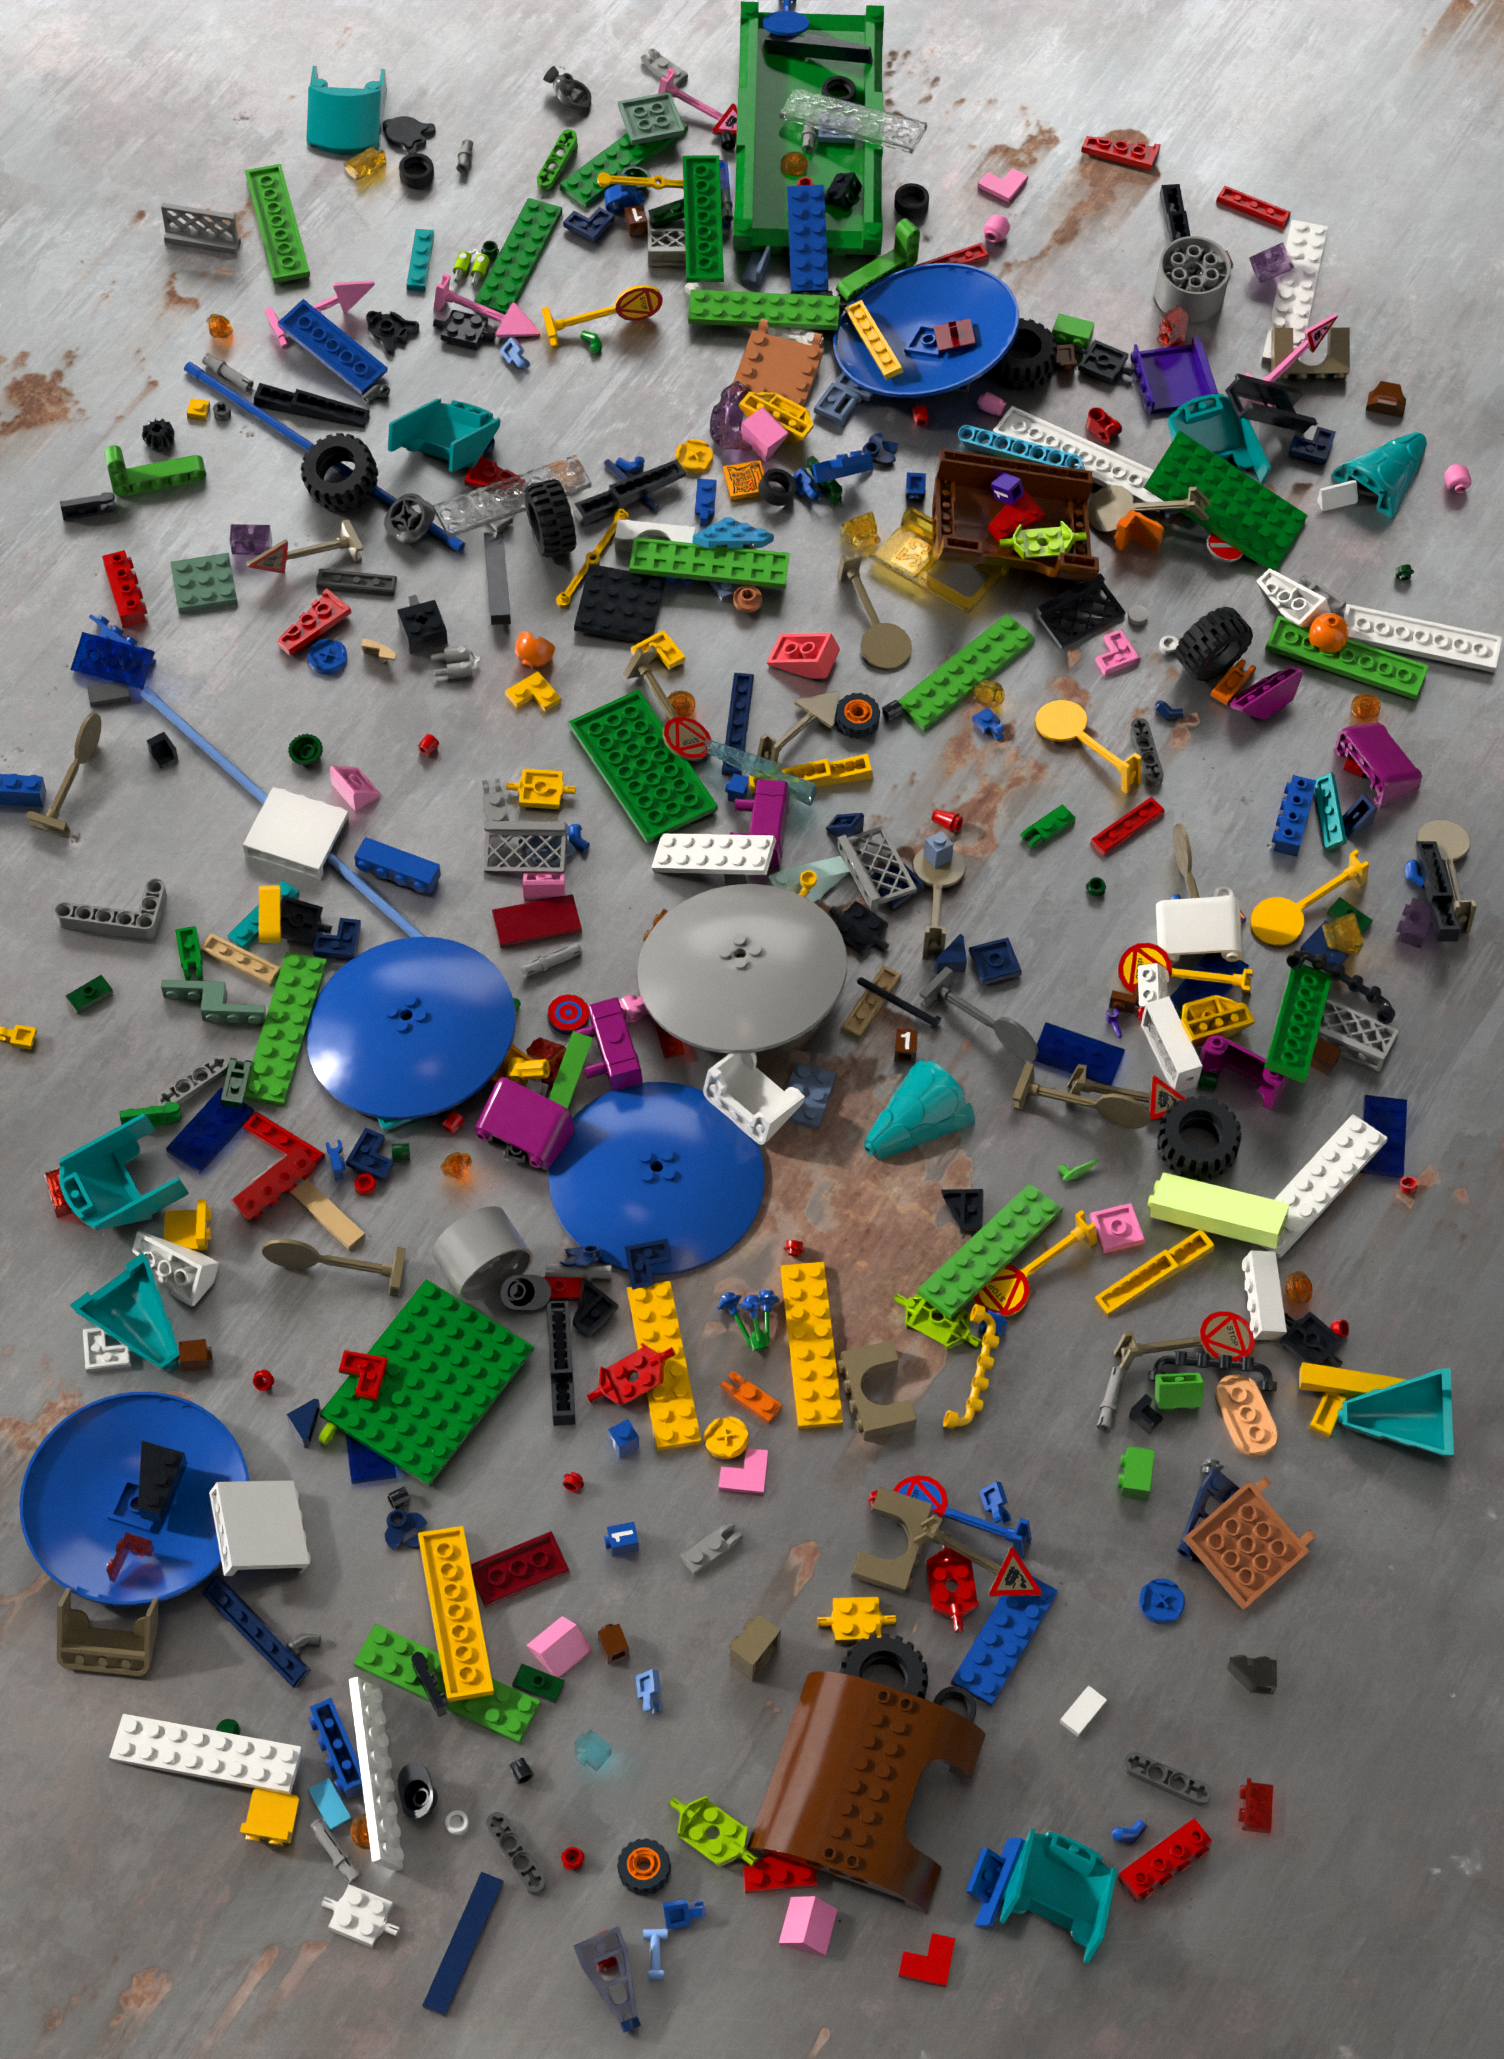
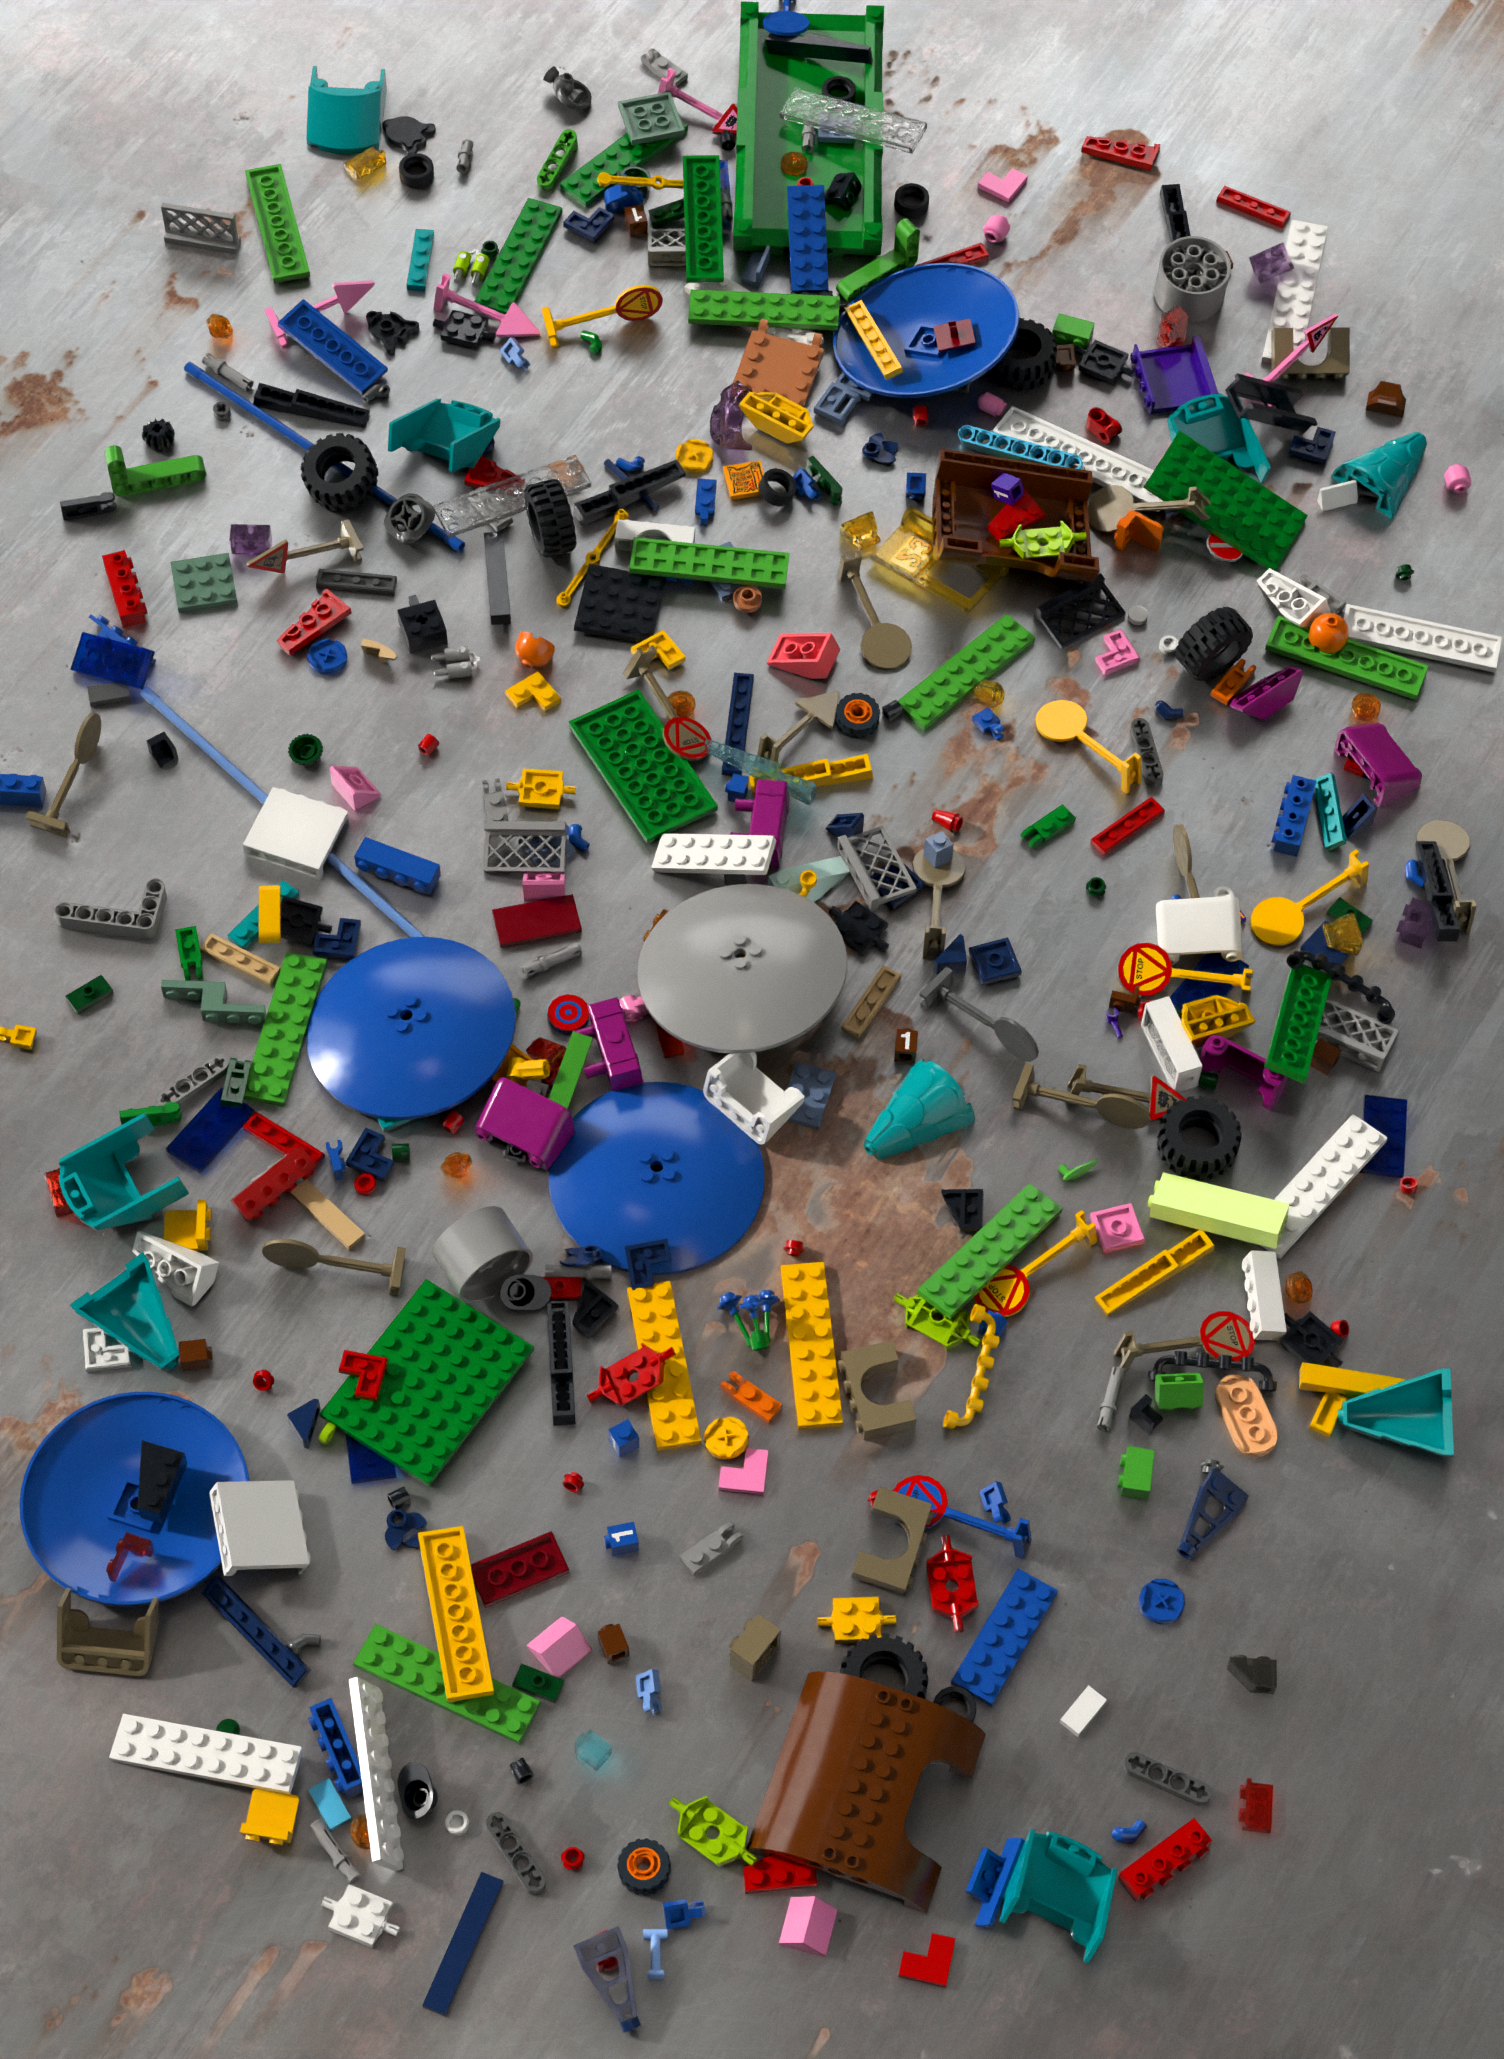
yellow plate [187,398,210,420] -> none
black hinge [411,1651,448,1717] -> none
dark azure plate [692,517,774,548] -> none
bright pink slope [740,408,789,462] -> none
blue bracket [812,450,874,483] -> none
black bar [857,977,942,1031] -> none
dark tan piece [913,1515,1042,1597] -> none
clear blue tile [1034,1022,1125,1086] -> none
white bracket [1138,963,1170,1007] -> none
nougat plate [1183,1476,1316,1610] -> none

